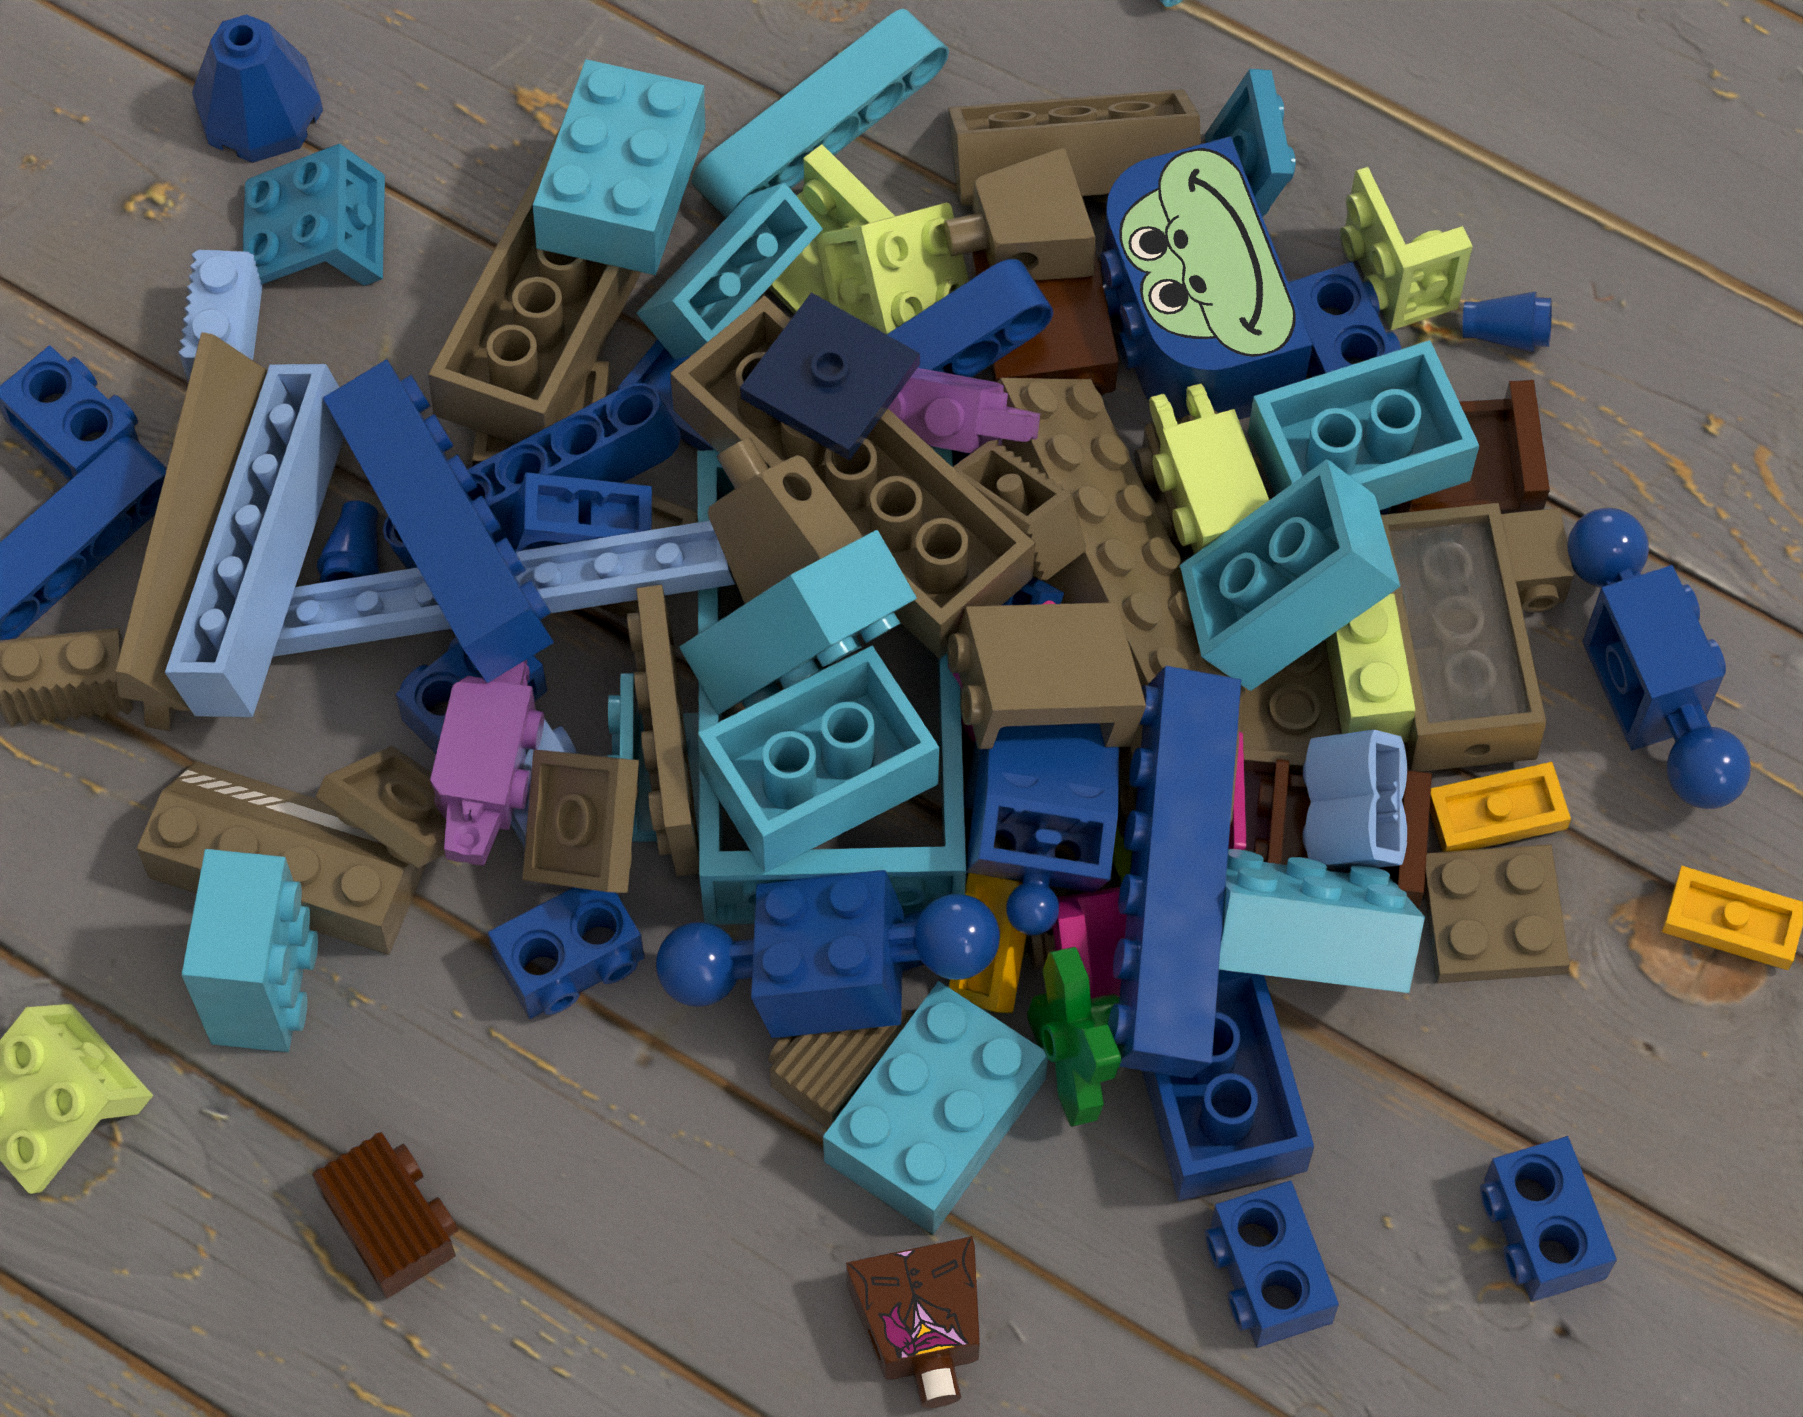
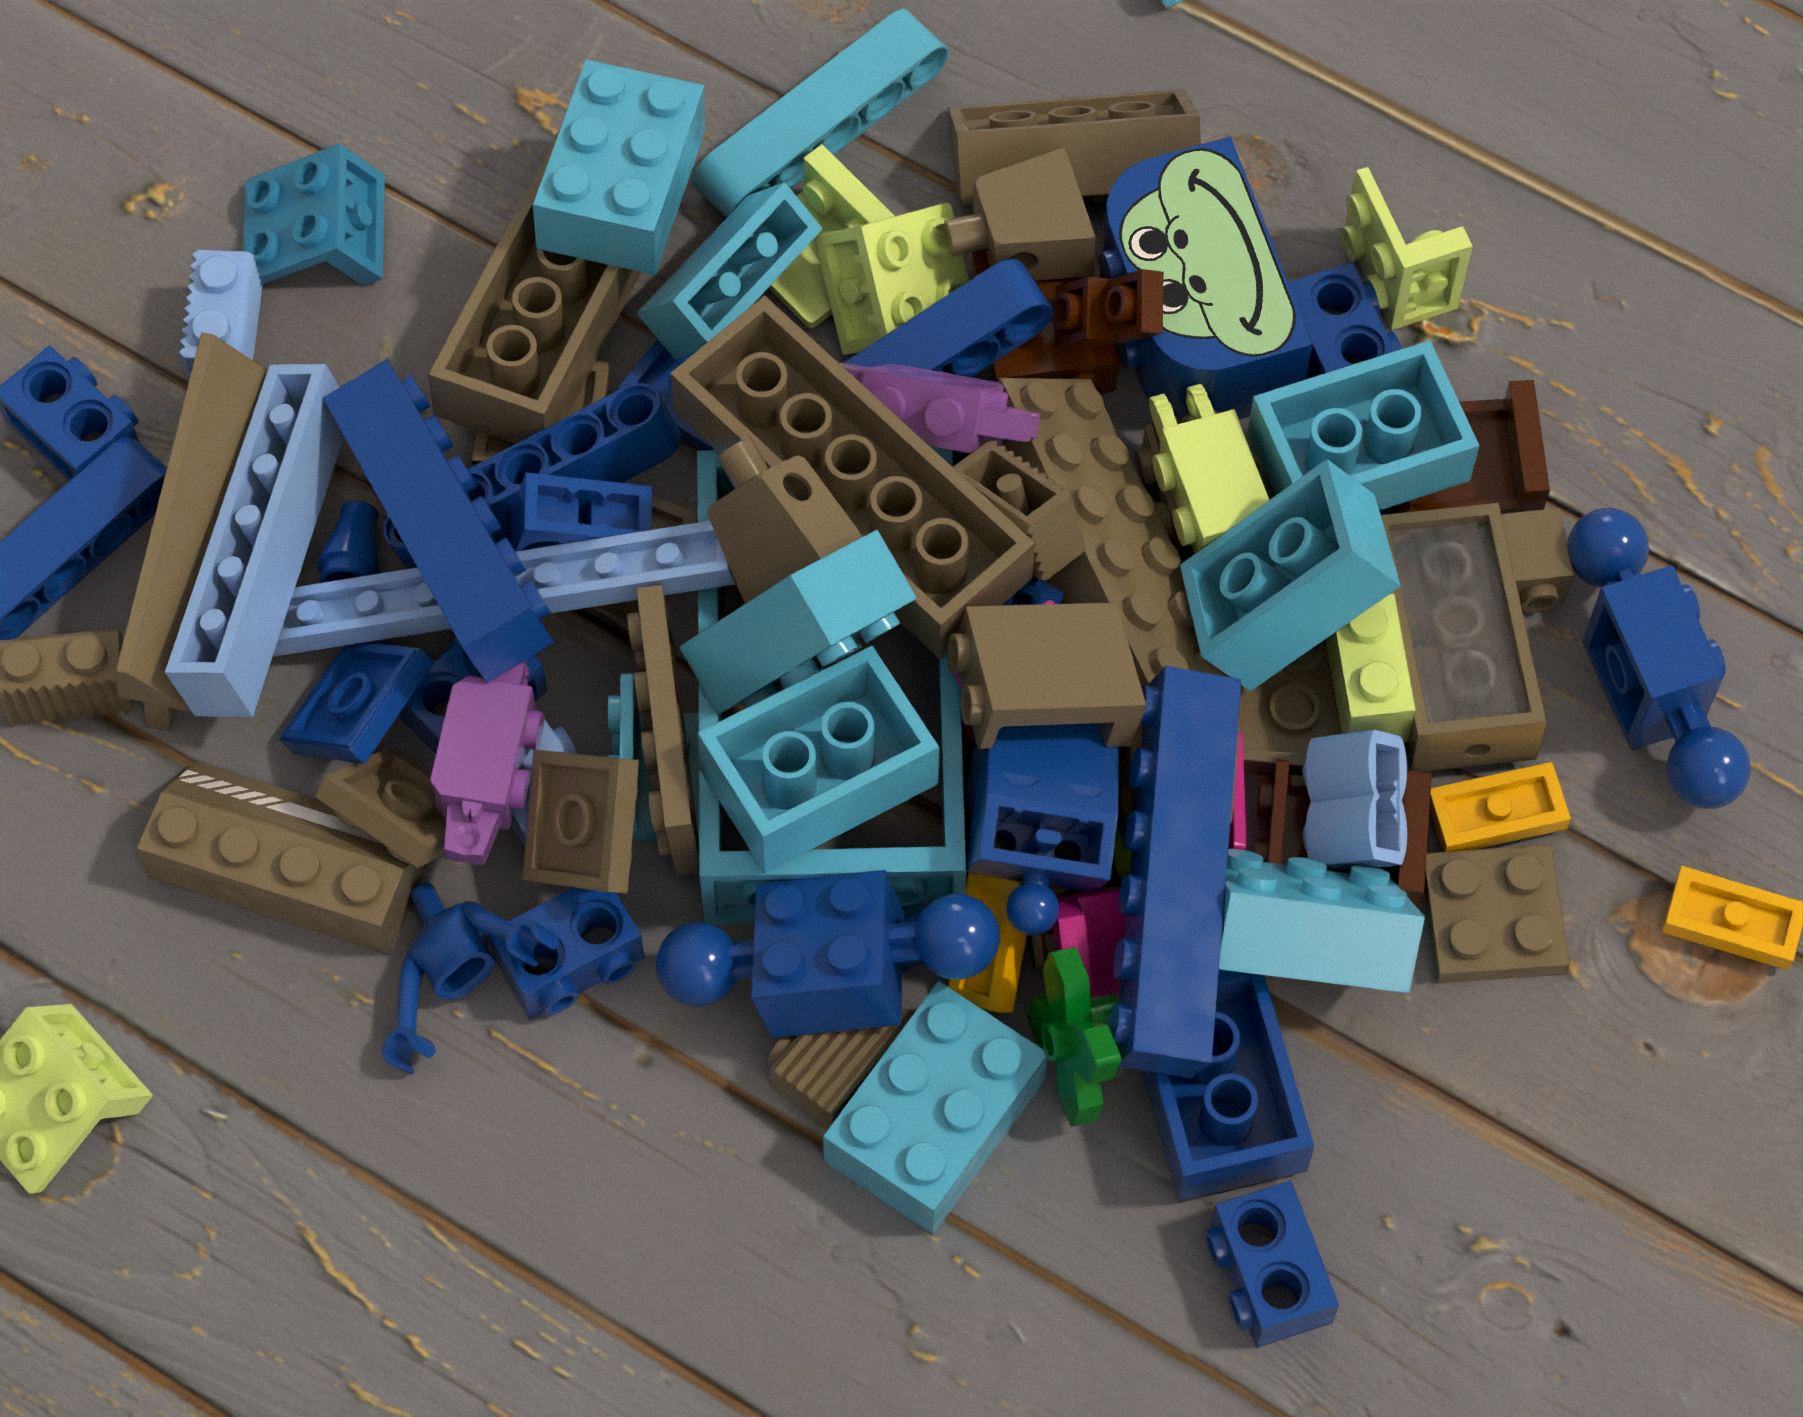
medium azure brick [181,849,318,1052] -> none
blue cone [192,14,323,163] -> none
reddish brown brick [312,1132,458,1299] -> none
dark blue plate [740,292,920,461] -> none
reddish brown torso [846,1236,980,1408] -> none
dark azure plate [1204,69,1296,217] -> none
blue cone [1462,291,1552,352] -> none
blue brick [1480,1136,1617,1302] -> none
none -> blue tile [279,642,435,764]
none -> blue piece [382,883,560,1075]
none -> reddish brown slope [1051,269,1164,349]

